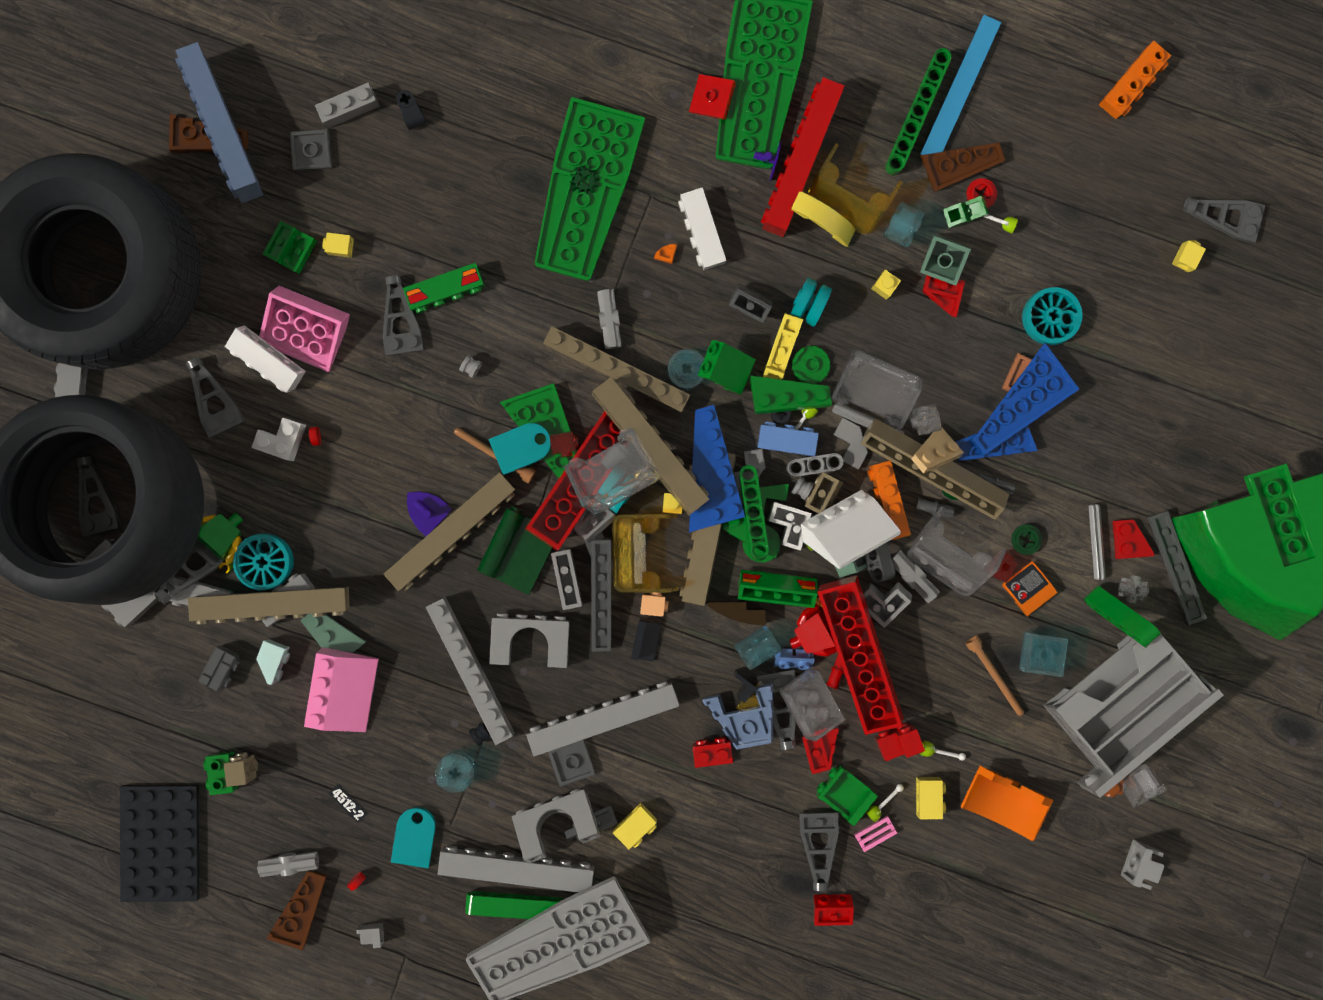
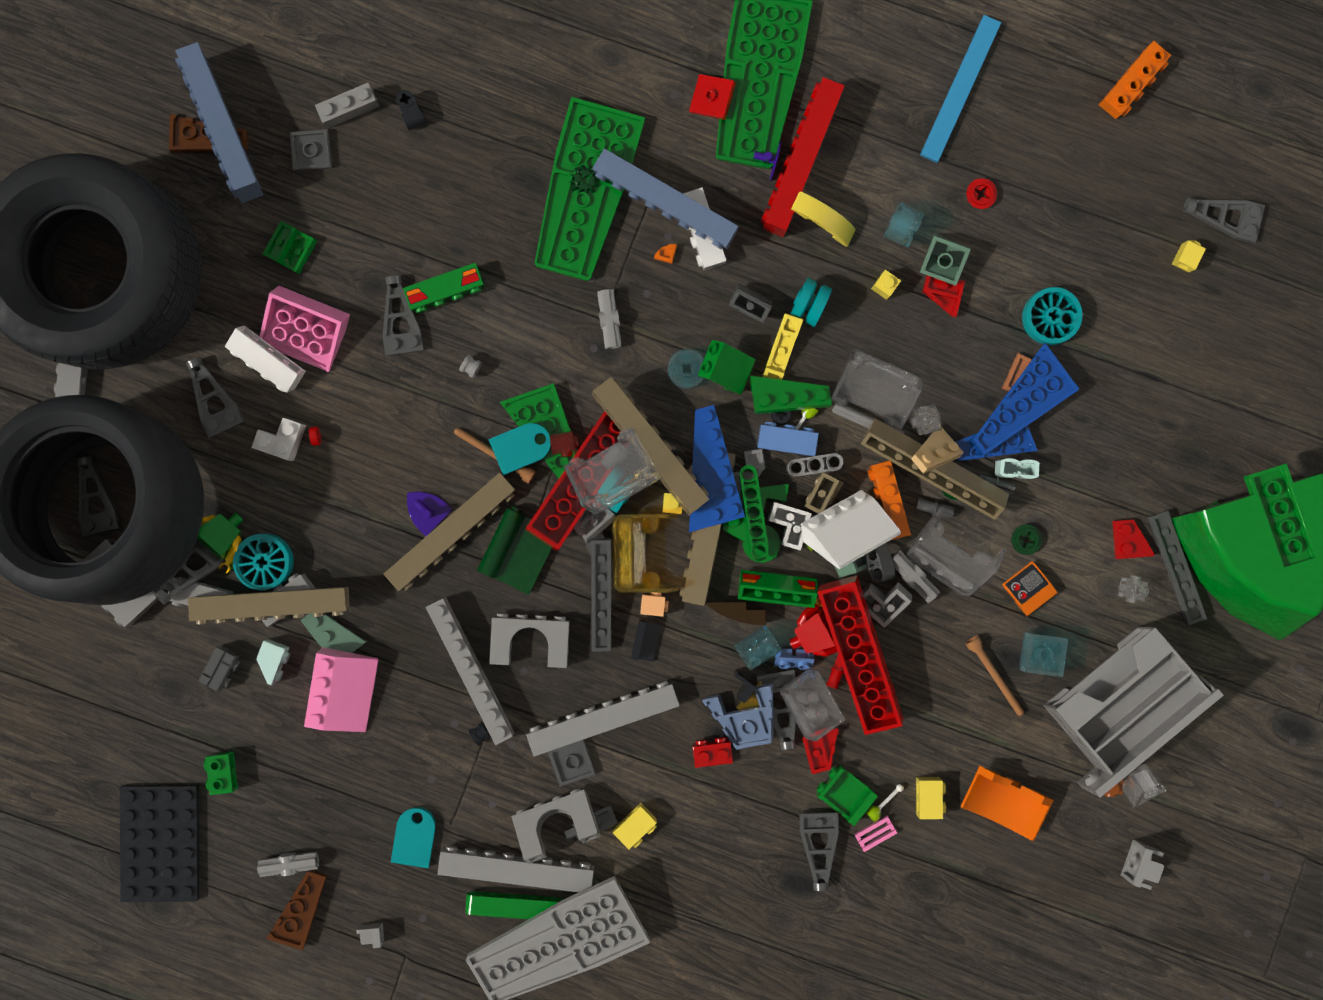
dark tan brick [224,752,258,787] -> none
light yellow brick [323,233,354,258] -> none
black sticker [328,784,367,823] -> none
red tile [347,872,366,891] -> none
clear light blue brick [435,750,476,793] -> none
dark tan brick [543,326,690,413] -> none
light grey brick [551,549,583,610] -> none
light grey wheel [791,476,814,500] -> none
green tile [792,346,830,384] -> none
clear yellow windscreen [807,143,903,235] -> none
red bracket [813,894,854,926] -> none
light grey tile [833,418,868,470] -> none
red brick [875,722,925,761] -> none
green beam [885,48,951,176] -> none
reddish brown wing [920,142,1006,191] -> none
hinge [920,740,966,761] -> none
brick [943,196,989,228] -> none
lime hinge [983,215,1018,233] -> none
clear red brick [986,552,1018,583] -> none
green beam [1083,586,1161,648] -> none
light grey axle [1089,504,1106,580] -> none
none -> sand blue brick [592,149,739,249]
none -> light aqua brick [995,458,1040,479]

